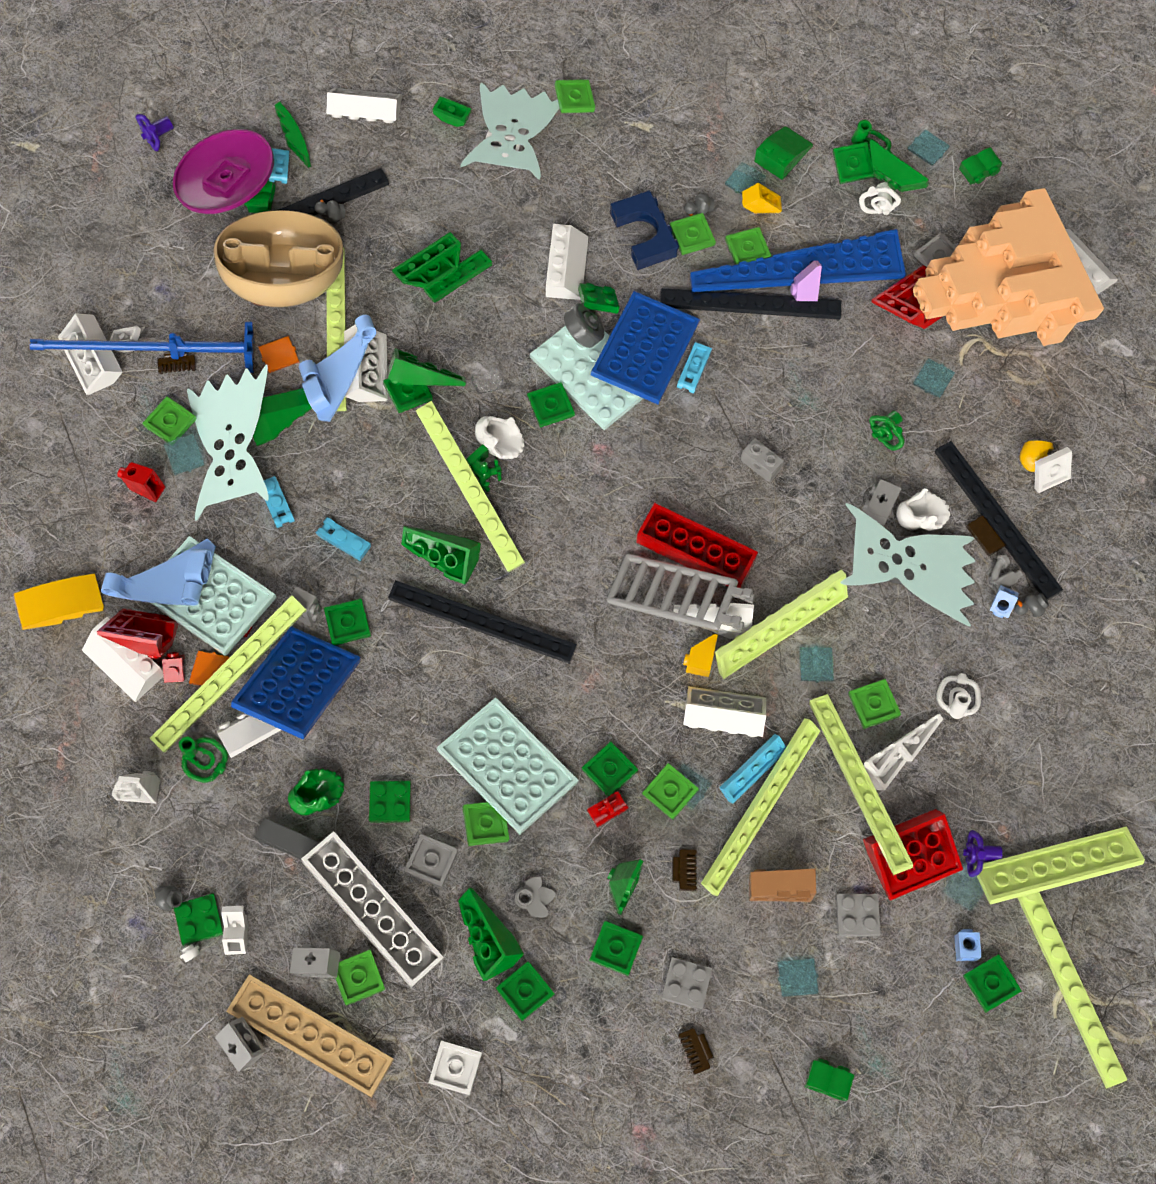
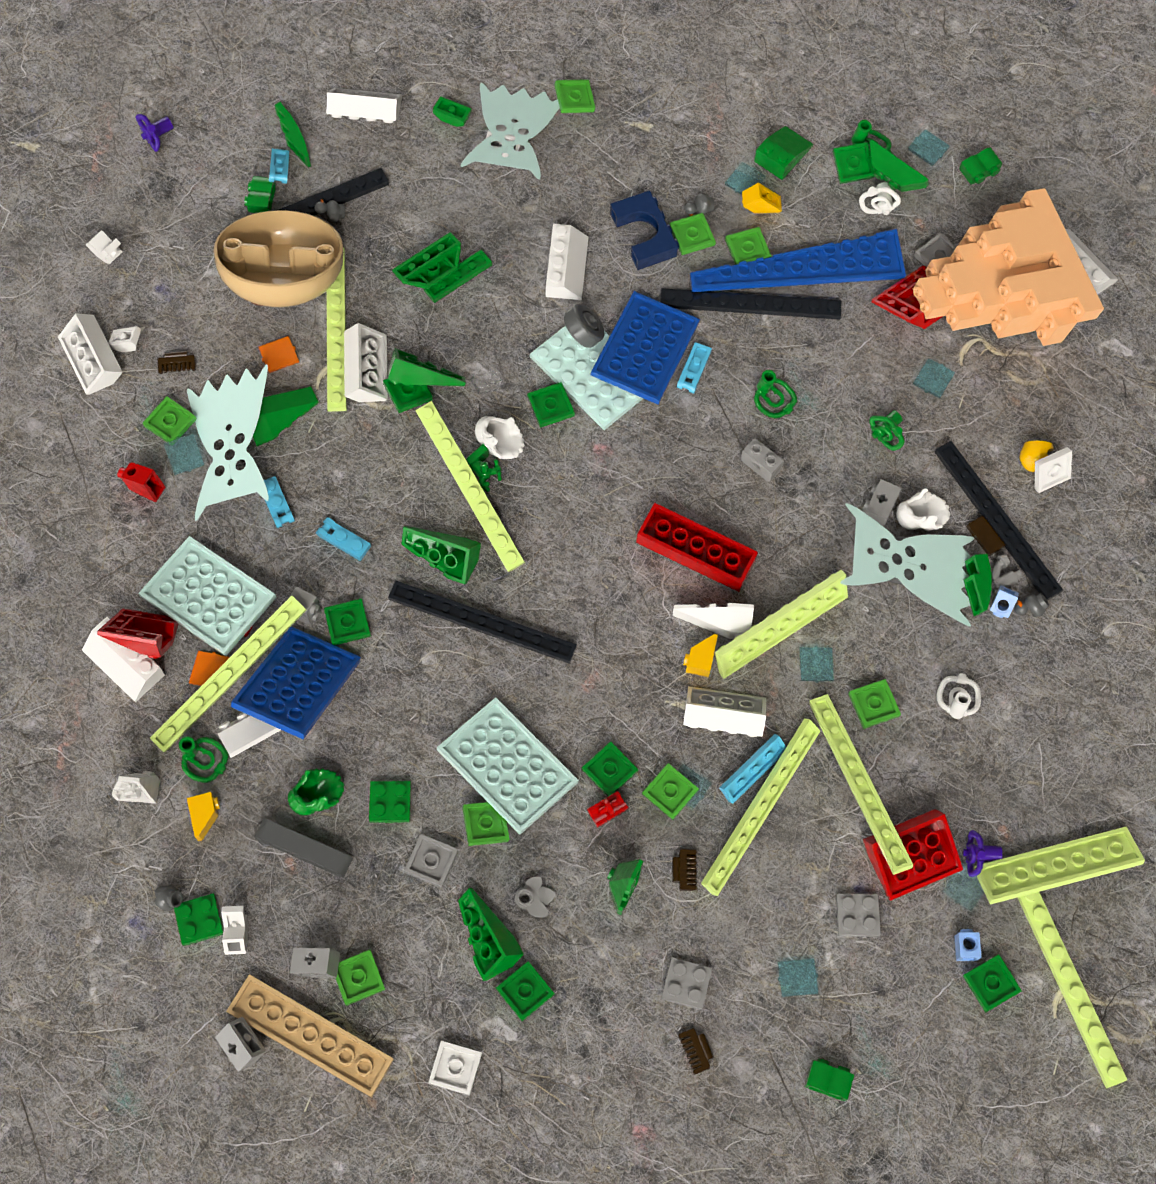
yellow slope [14,573,104,630] -> none
blue piece [29,322,254,373] -> none
light blue panel [101,539,216,606] -> none
bracket [162,652,185,683] -> none
magenta dish [173,129,274,214] -> none
white plate [180,944,200,962] -> none
light blue panel [298,315,376,422] -> none
white brick [301,831,444,988] -> none
green plate [578,283,620,314] -> none
green plate [589,921,643,976] -> none
light grey bar [606,553,755,631] -> none
medium nougat wedge [749,868,816,902] -> none
lavender slope [791,260,822,301] -> none
white wedge [864,714,943,790] -> none
none -> white brick [86,230,122,264]
none -> yellow slope [187,792,220,841]
none -> green piece [754,370,797,419]
none -> green slope [963,554,992,616]

